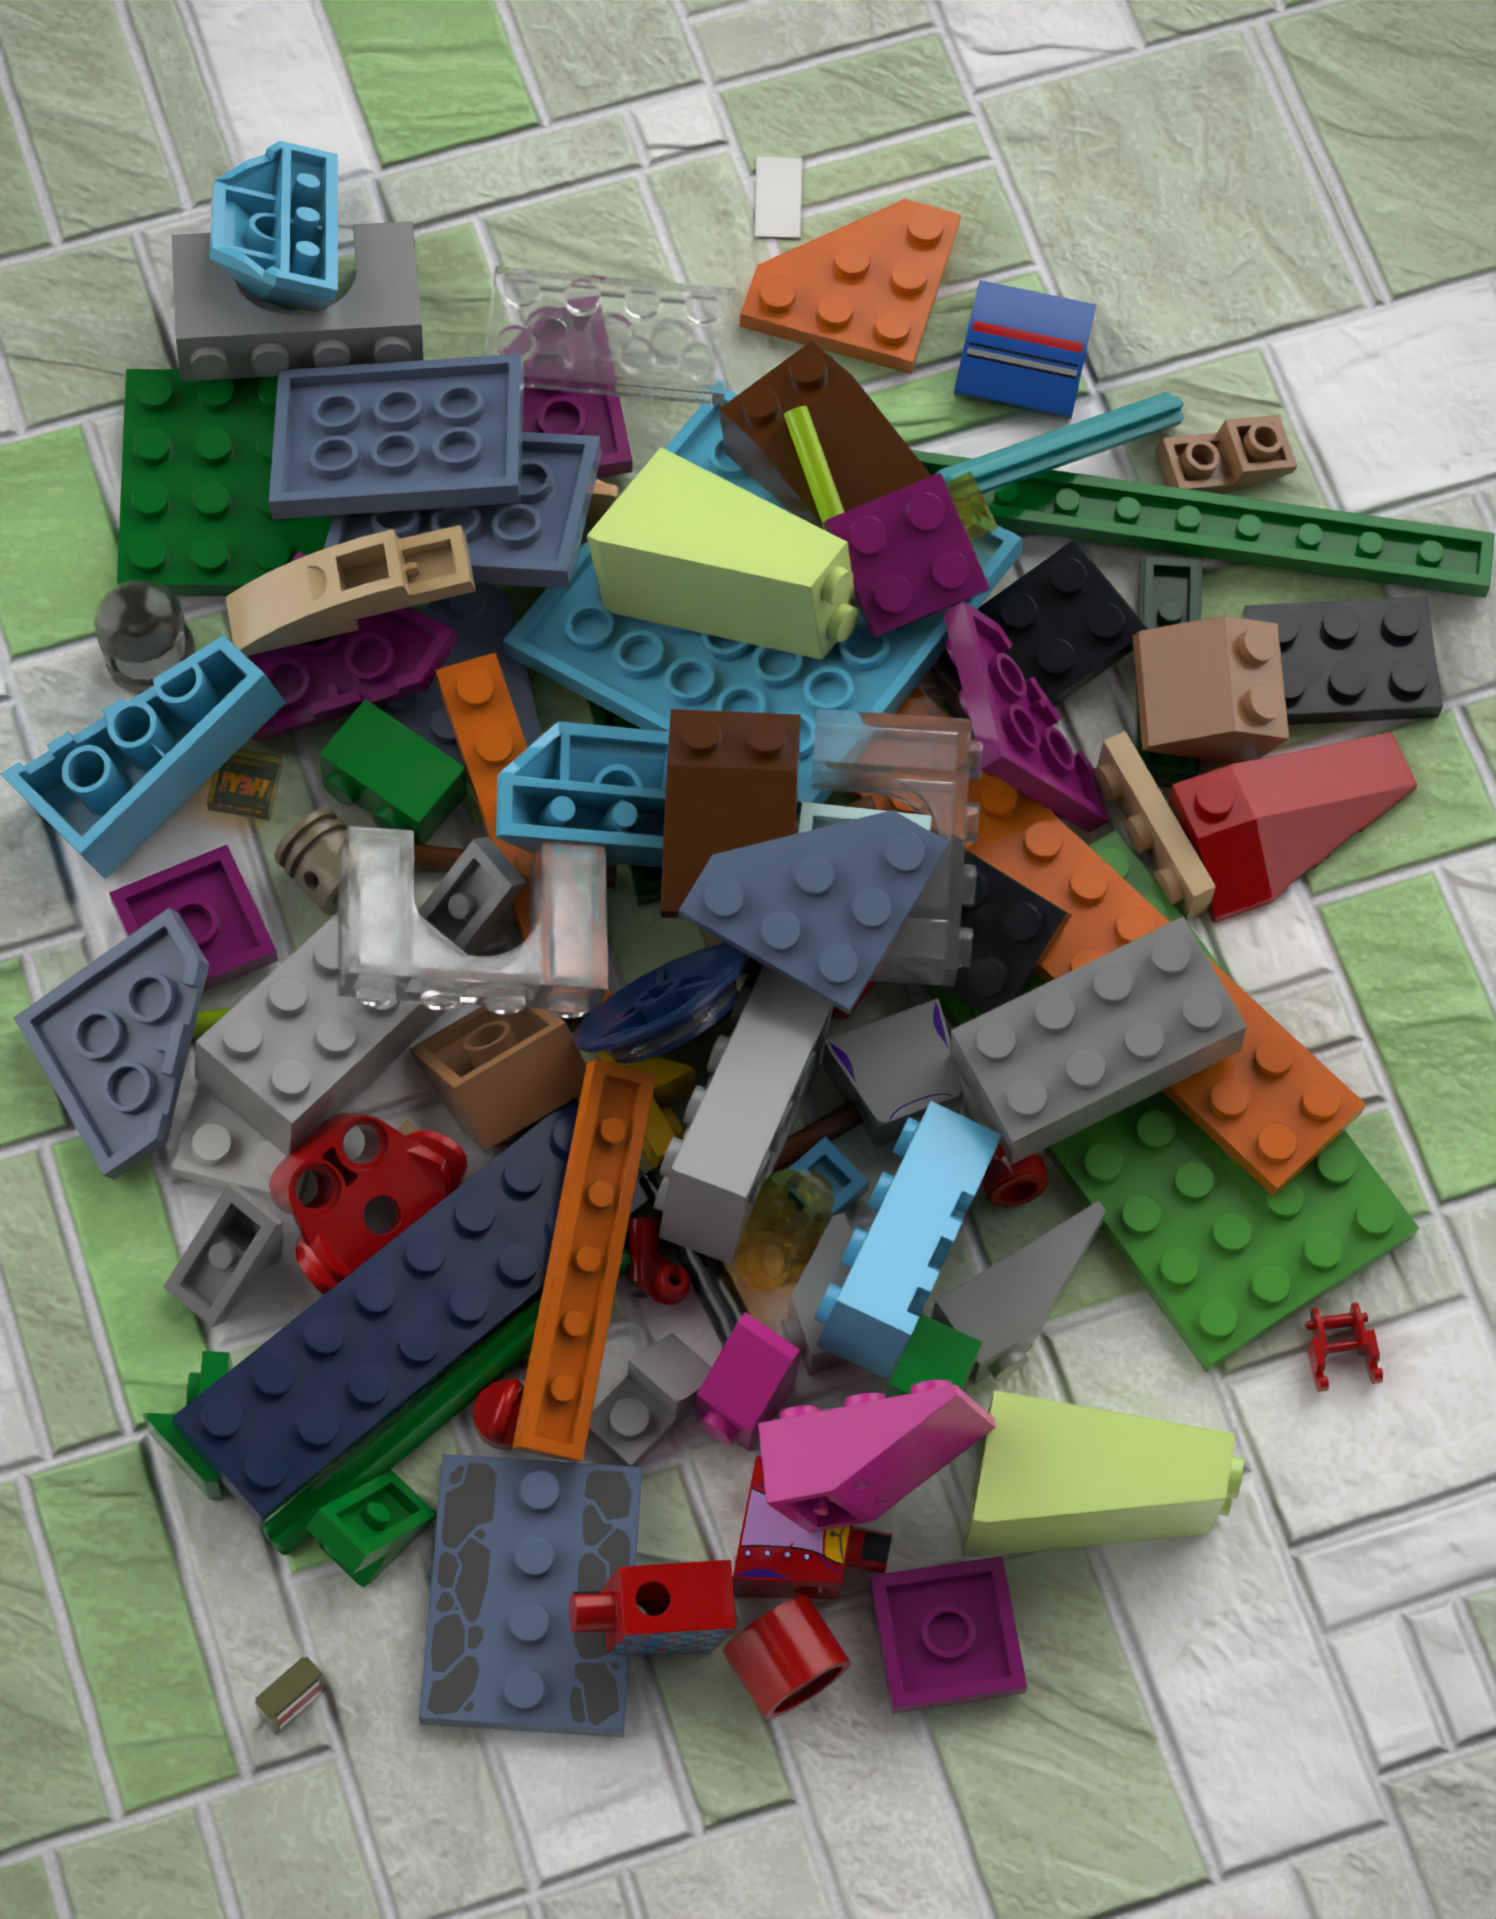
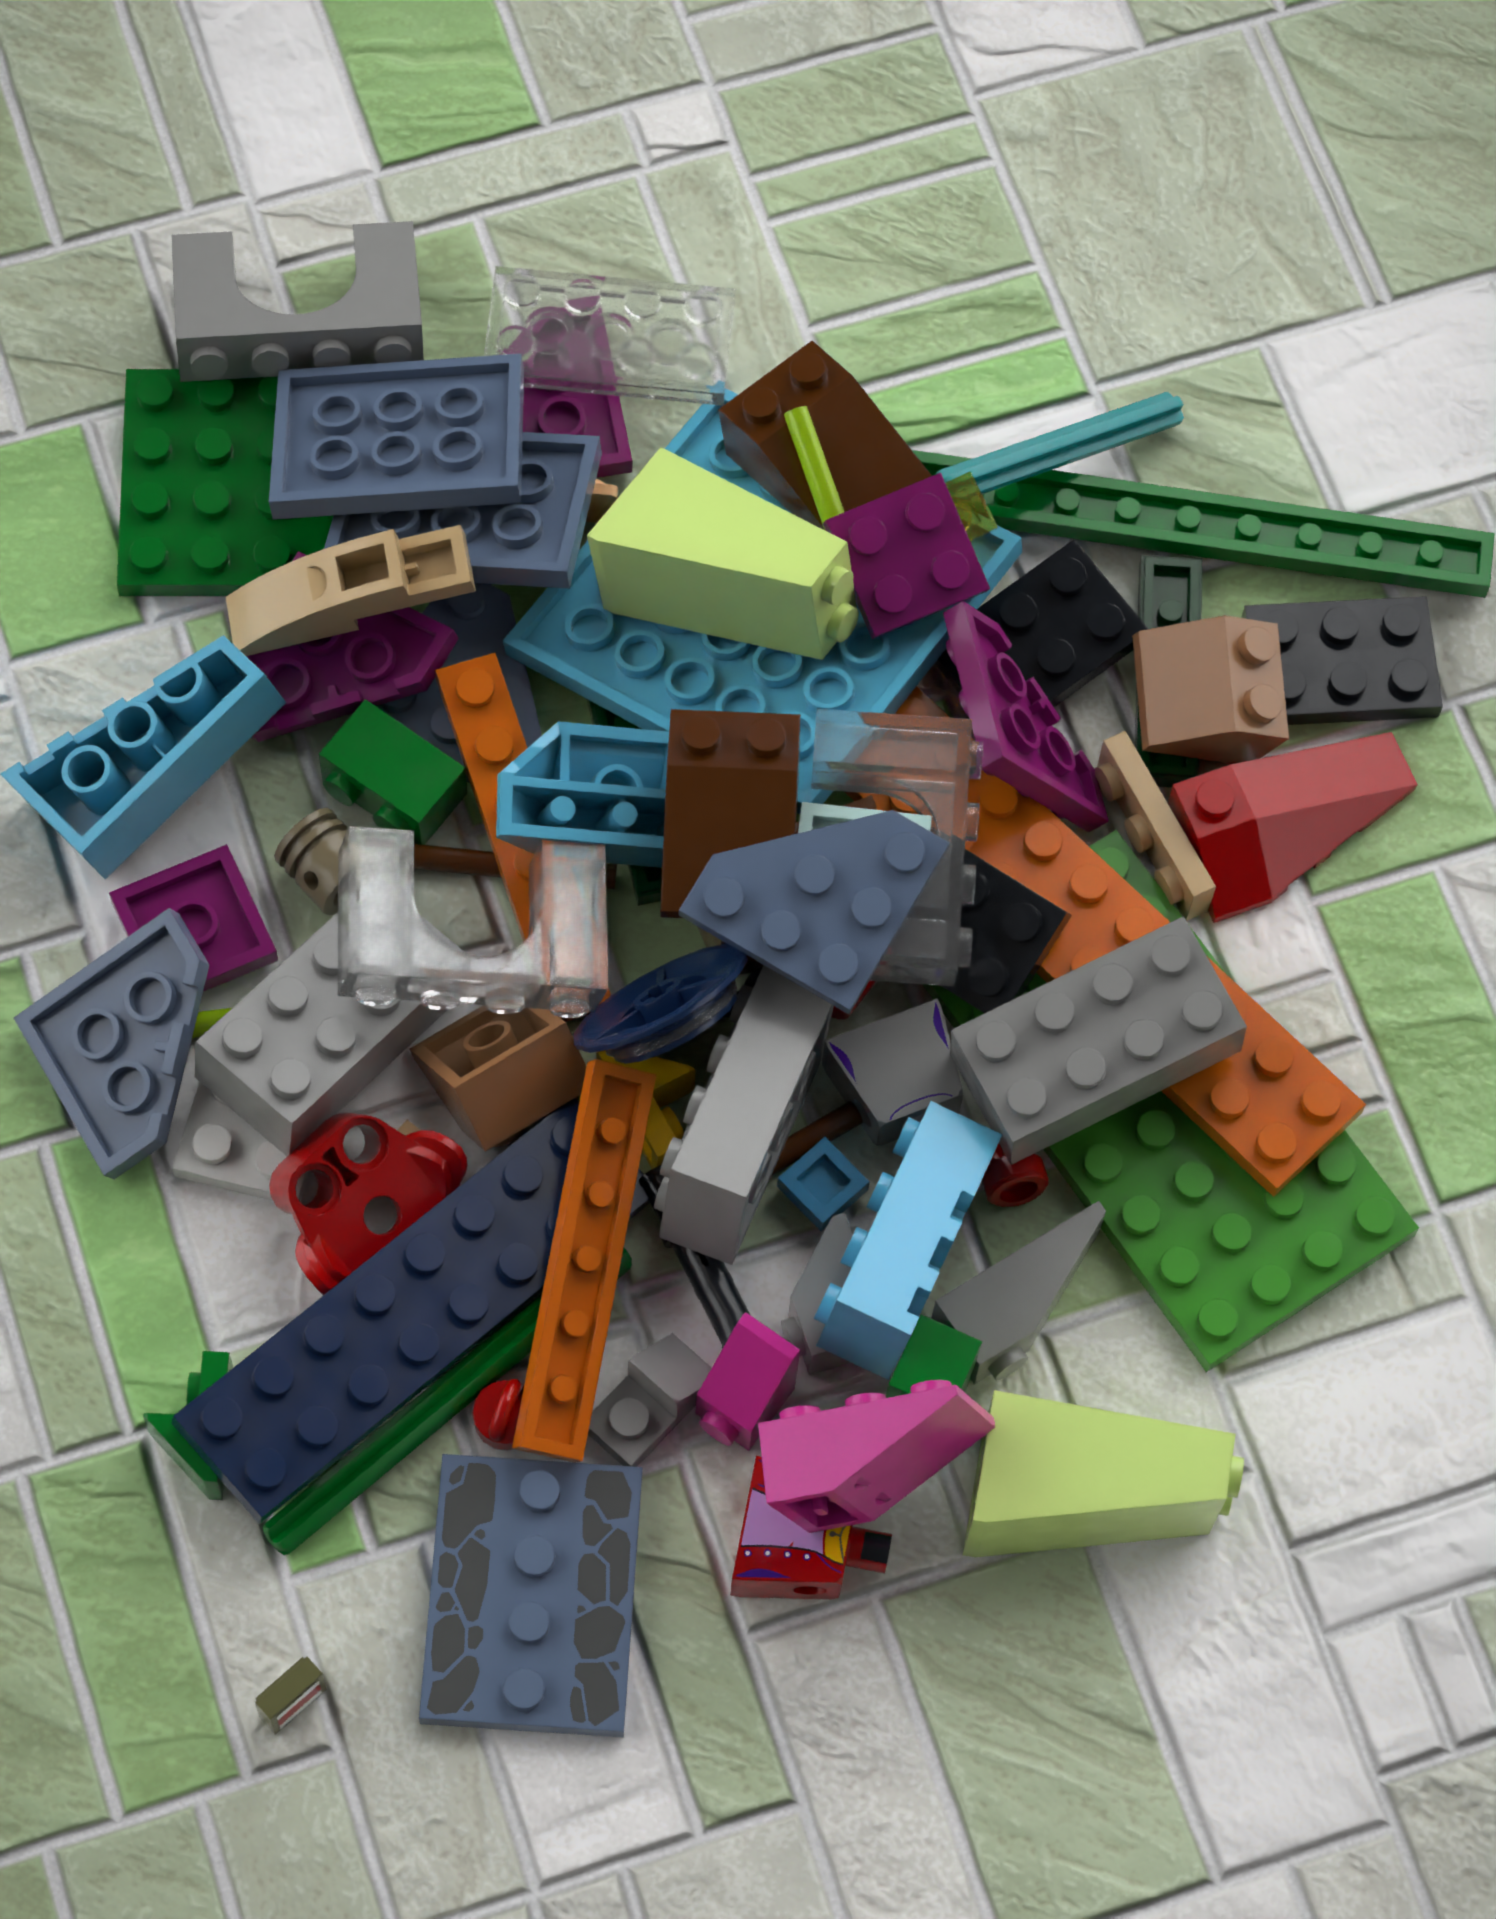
clear smoke helmet [94,579,196,694] -> none
light grey slope [163,1182,284,1328] -> none
clear yellow tile [207,748,283,821] -> none
medium azure wedge [209,141,338,312] -> none
green slope [305,1469,437,1587] -> none
light grey slope [417,837,527,957] -> none
red torso [569,1560,736,1654] -> none
red arm [628,1218,691,1305] -> none
red piece [723,1595,851,1720] -> none
clear yellow beam [735,1170,834,1291] -> none
orange plate [740,199,961,374] -> none
white sticker [755,156,802,238] -> none
magenta plate [869,1556,1027,1714] -> none
blue slope [954,280,1097,419] -> none
medium nougat slope [1155,415,1297,494] -> none
red piece [1305,1302,1383,1392] -> none

